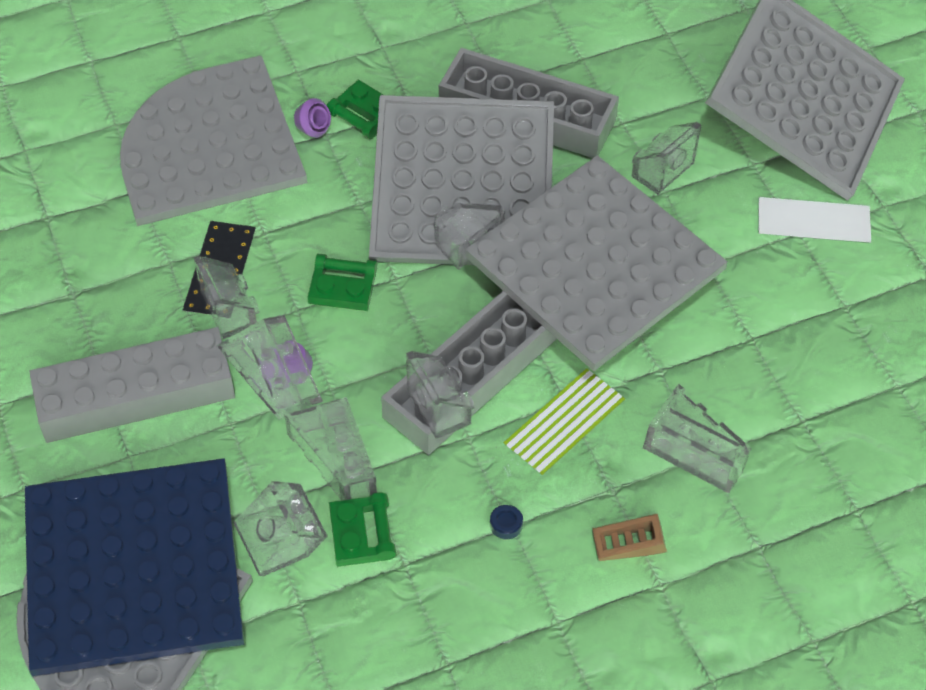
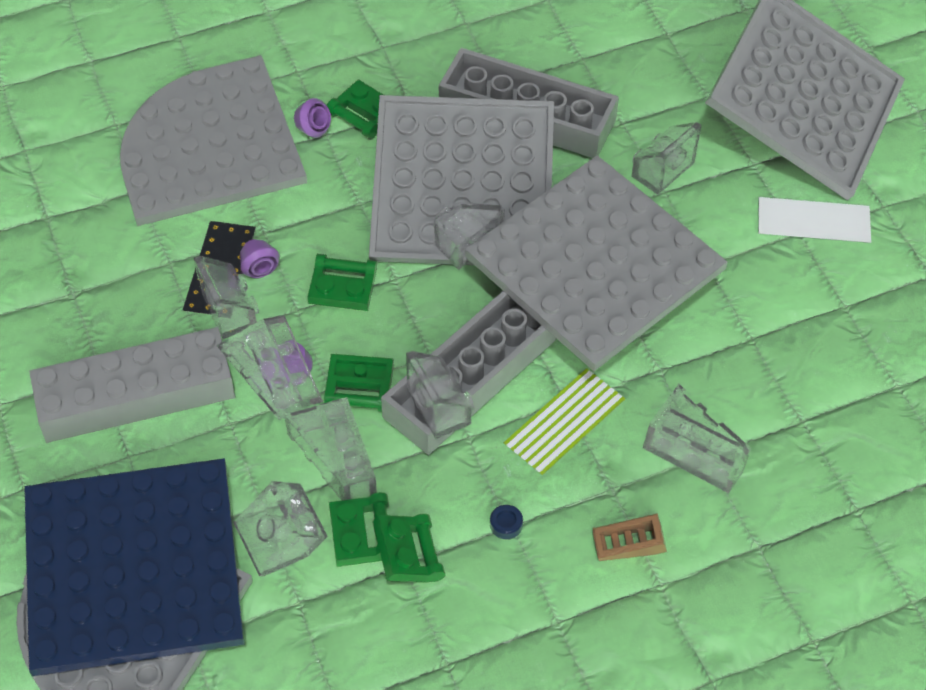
none -> medium lavender cone [240,239,280,278]
none -> green plate [324,354,394,412]
none -> green plate [372,514,445,582]

